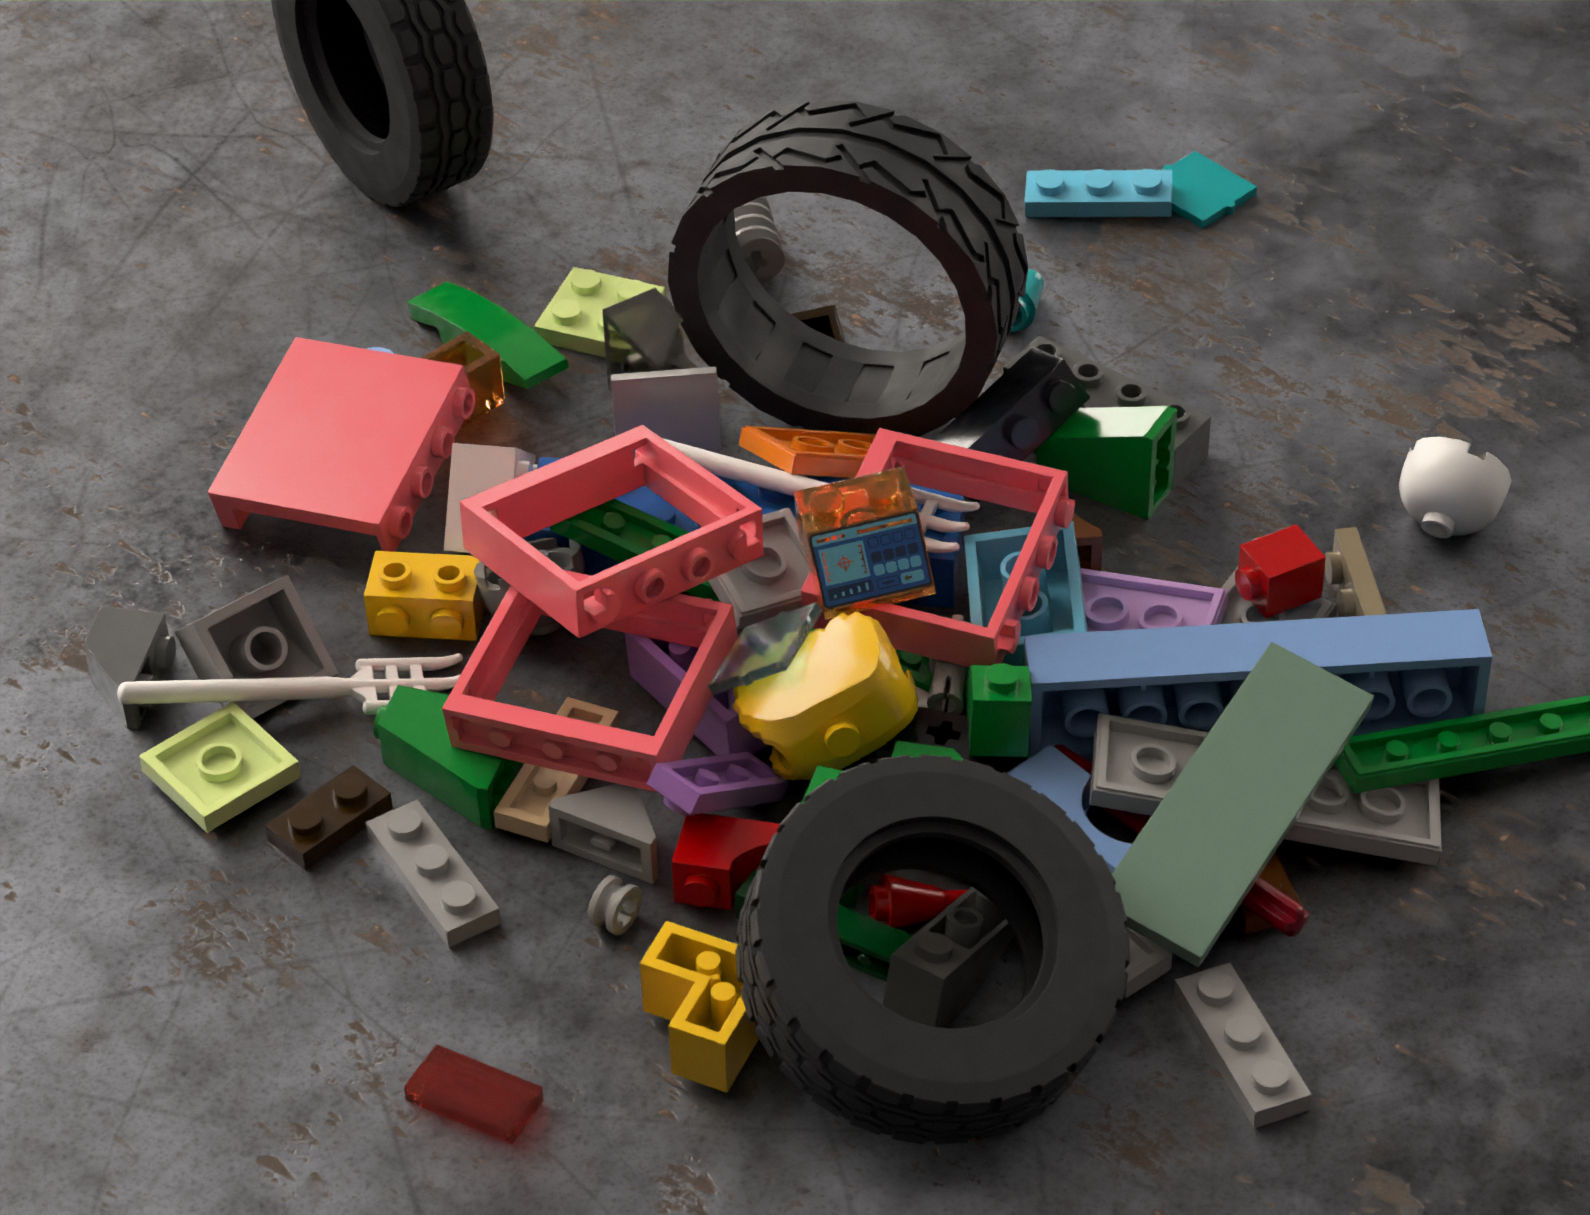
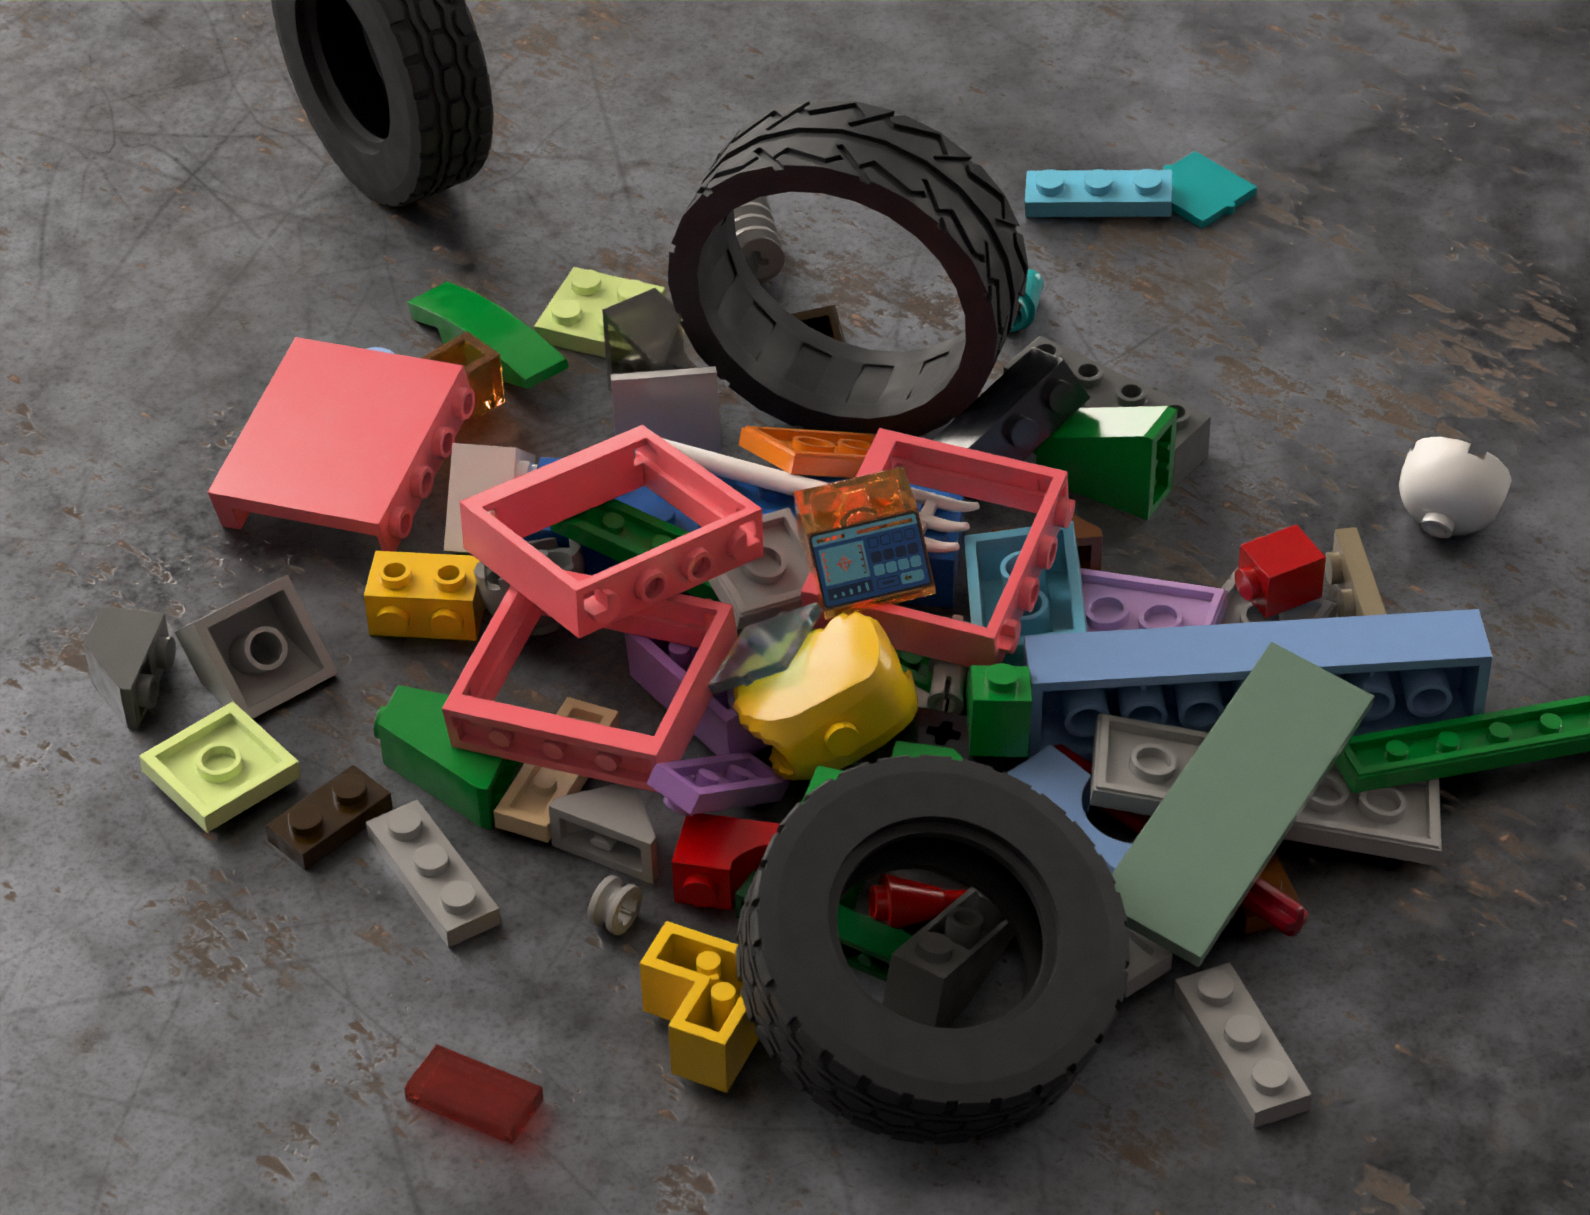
white piece [117,653,463,715] -> none

